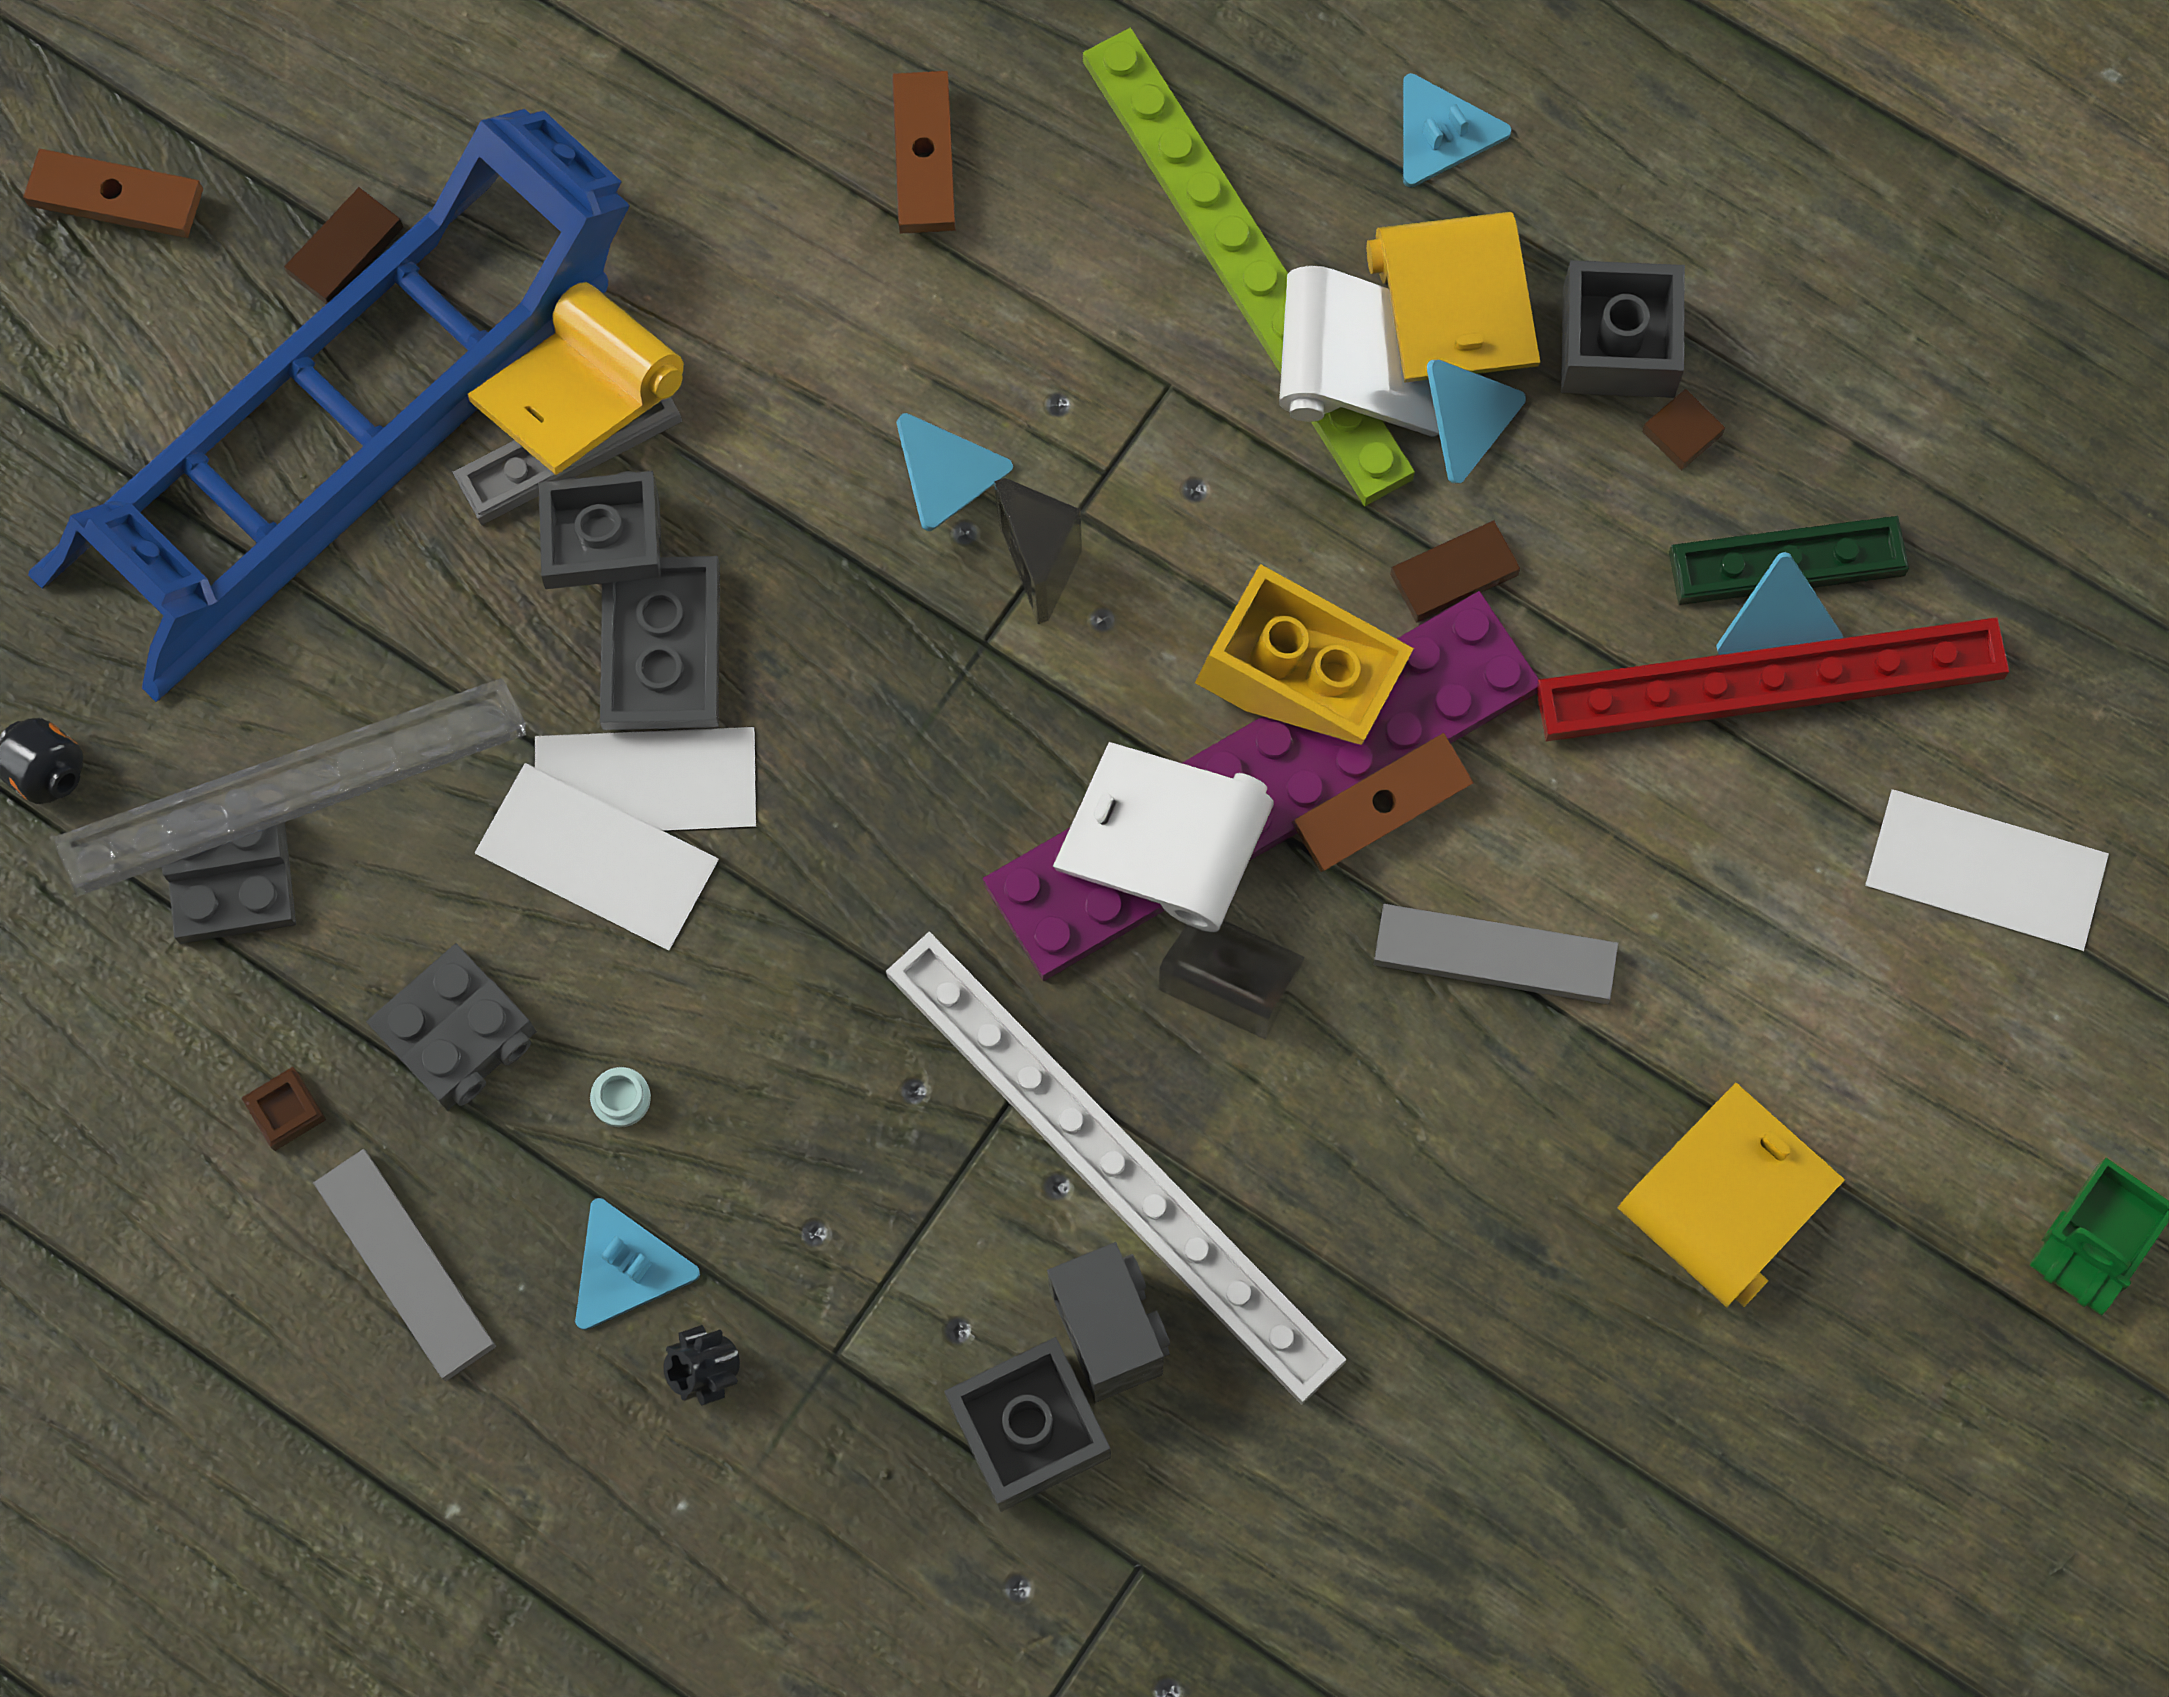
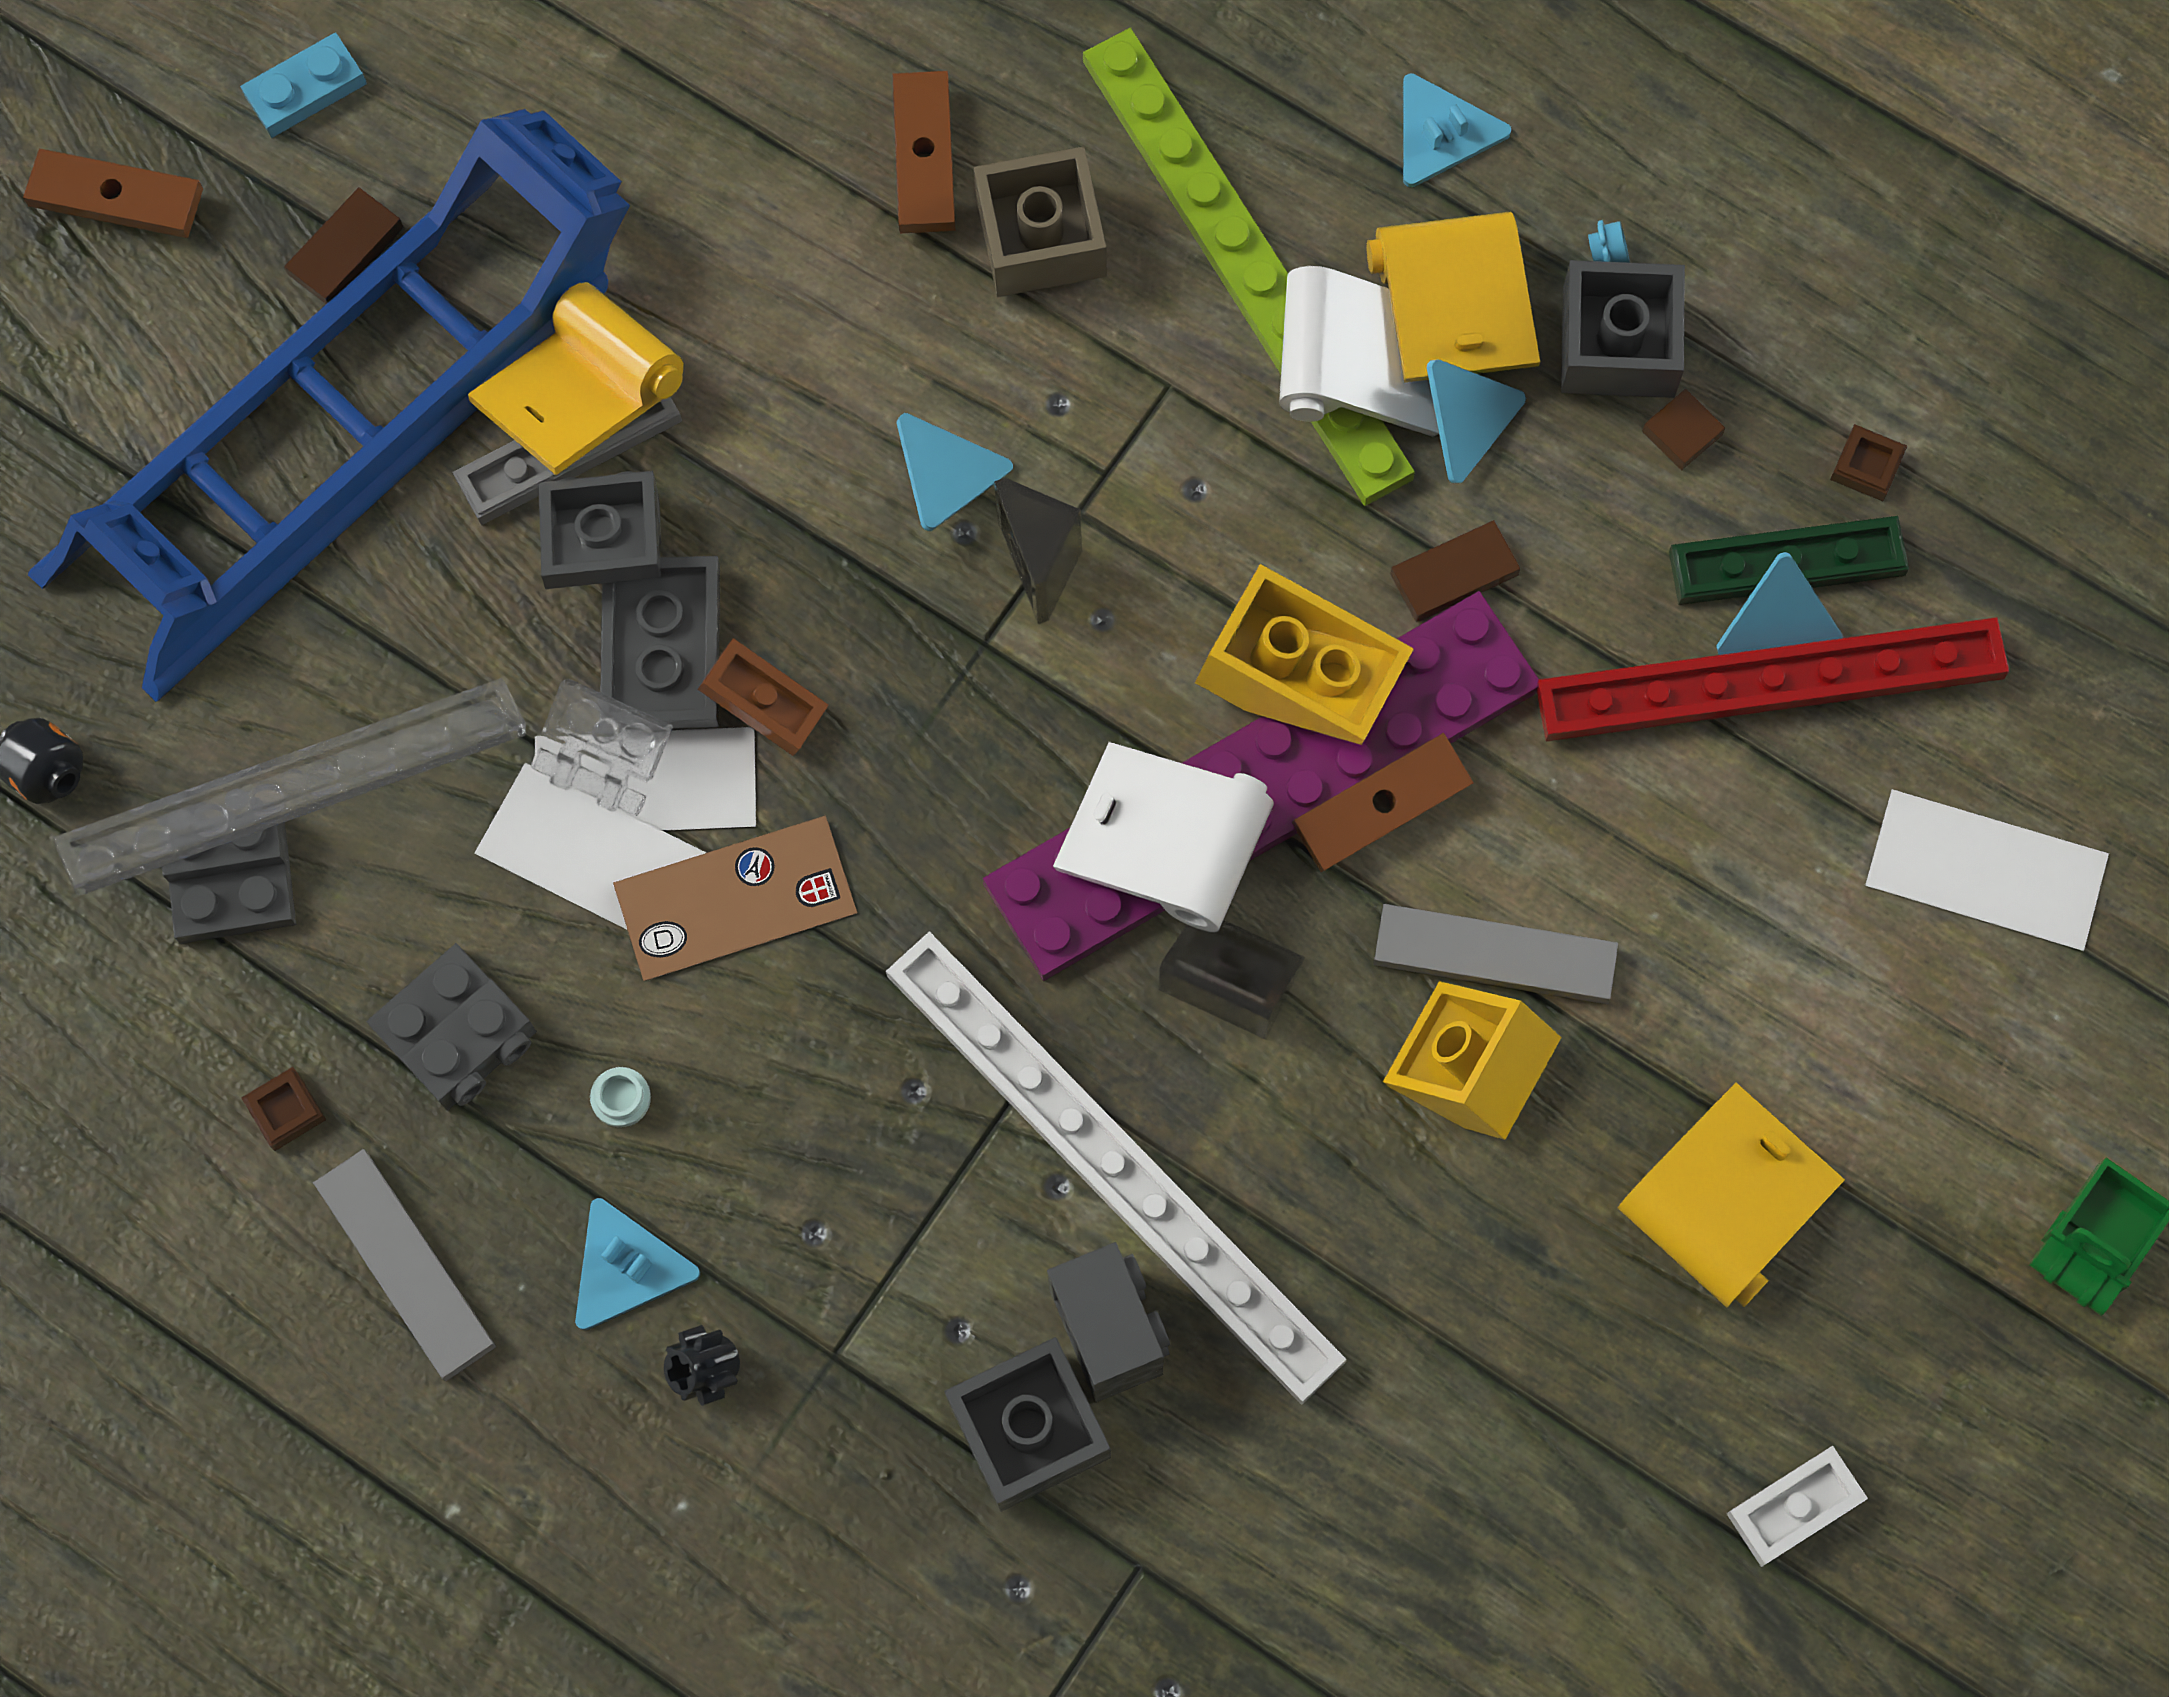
none -> medium azure plate [240,32,367,138]
none -> clear plate [531,678,673,816]
none -> medium nougat sticker [613,815,857,981]
none -> dark orange plate [697,638,828,756]
none -> dark tan brick [973,146,1107,297]
none -> yellow slope [1383,981,1562,1140]
none -> medium azure plate [1588,220,1630,263]
none -> white plate [1727,1446,1868,1567]
none -> reddish brown tile [1830,424,1907,501]

